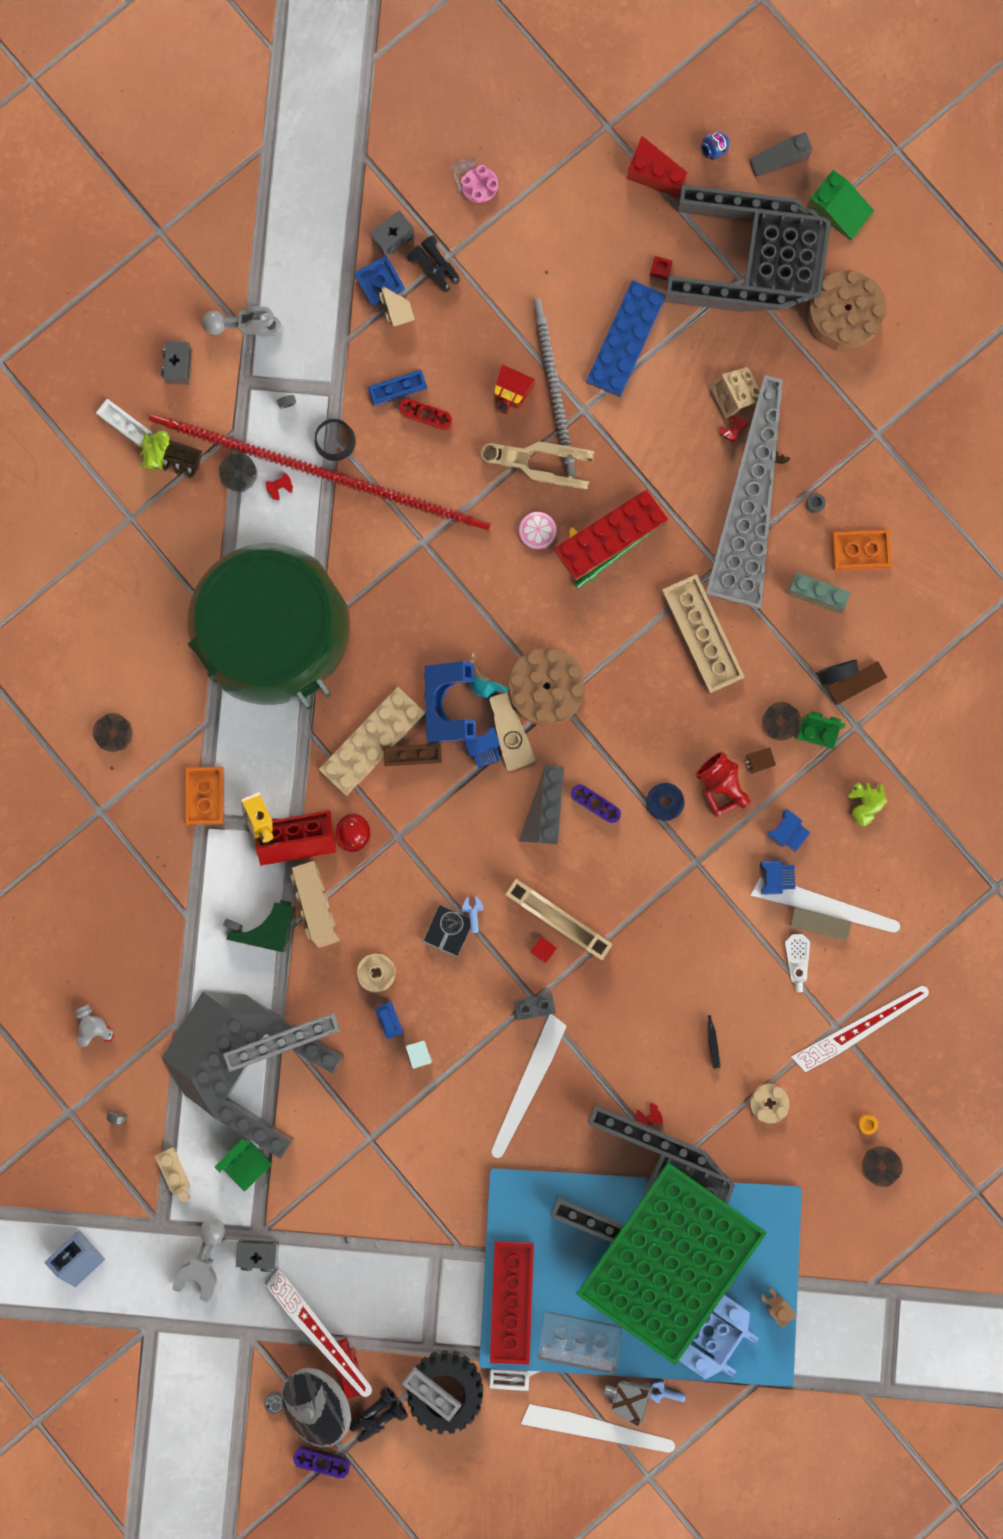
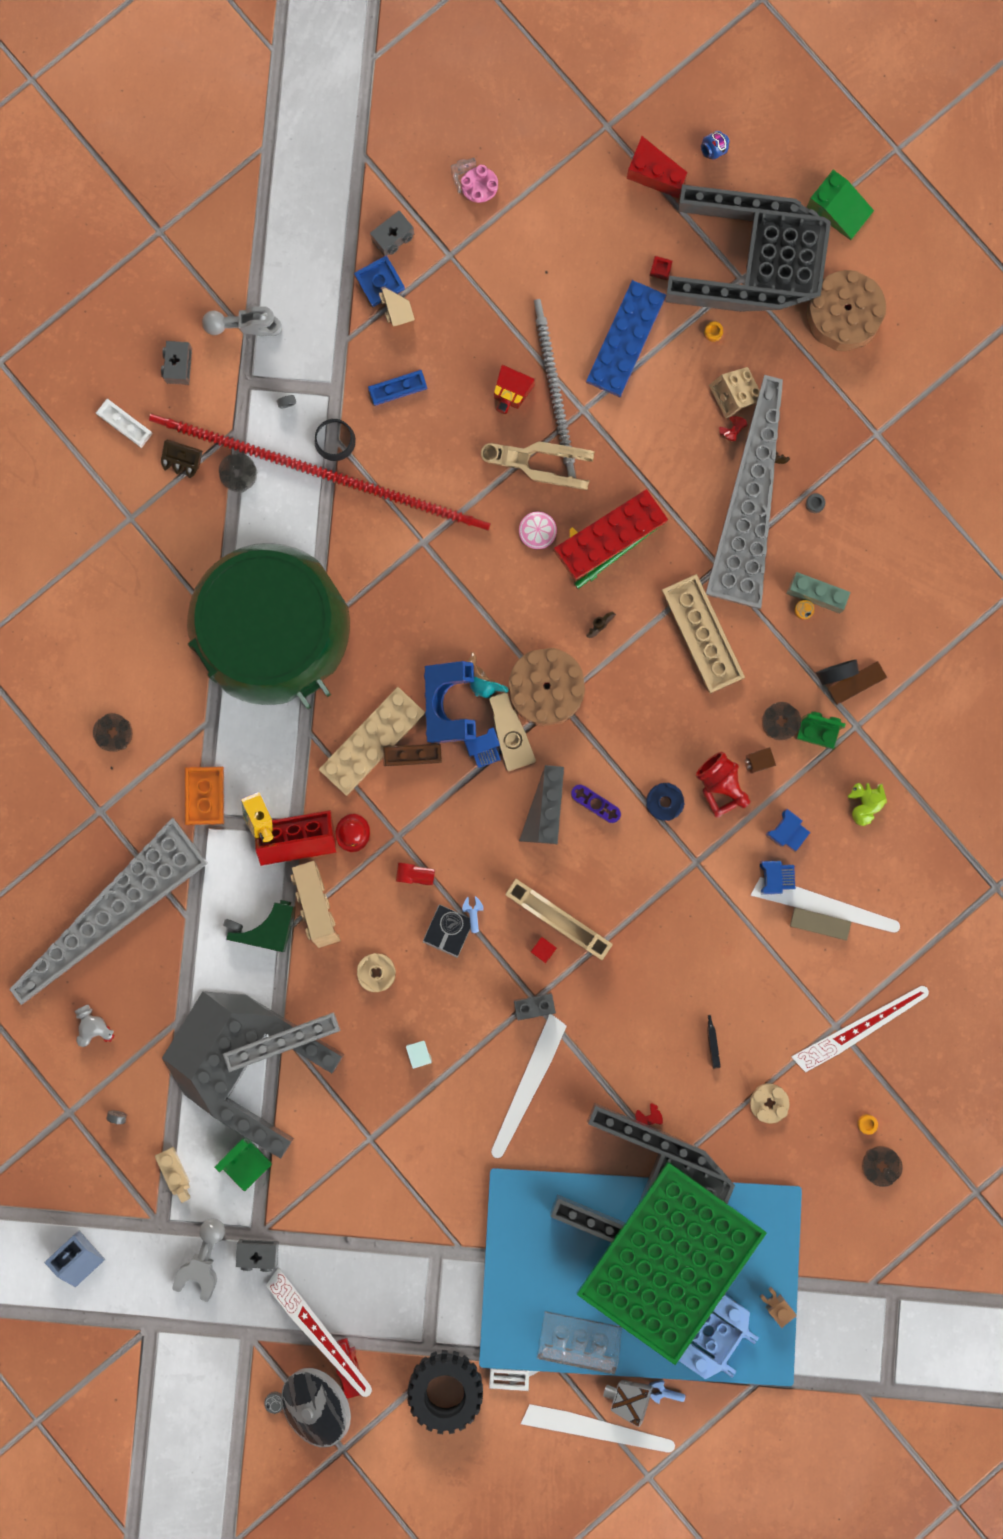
lime animal [139,430,170,470] -> none
red piece [265,473,293,501] -> none
dark purple beam [293,1447,350,1478] -> none
black piece [349,1386,408,1442] -> none
blue piece [375,1001,404,1039] -> none
red beam [399,399,452,430] -> none
light grey tile [402,1366,461,1422] -> none
black piece [407,235,460,292] -> none
red plate [490,1241,534,1365] -> none
dark grey slope [750,132,812,177] -> none
white piece [784,934,810,992] -> none
orange tile [831,529,892,571] -> none
none -> light grey wing [10,818,208,1005]
none -> red piece [396,862,435,886]
none -> dark brown piece [586,612,616,638]
none -> light orange tile [704,321,723,342]
none -> light orange tile [794,600,815,620]

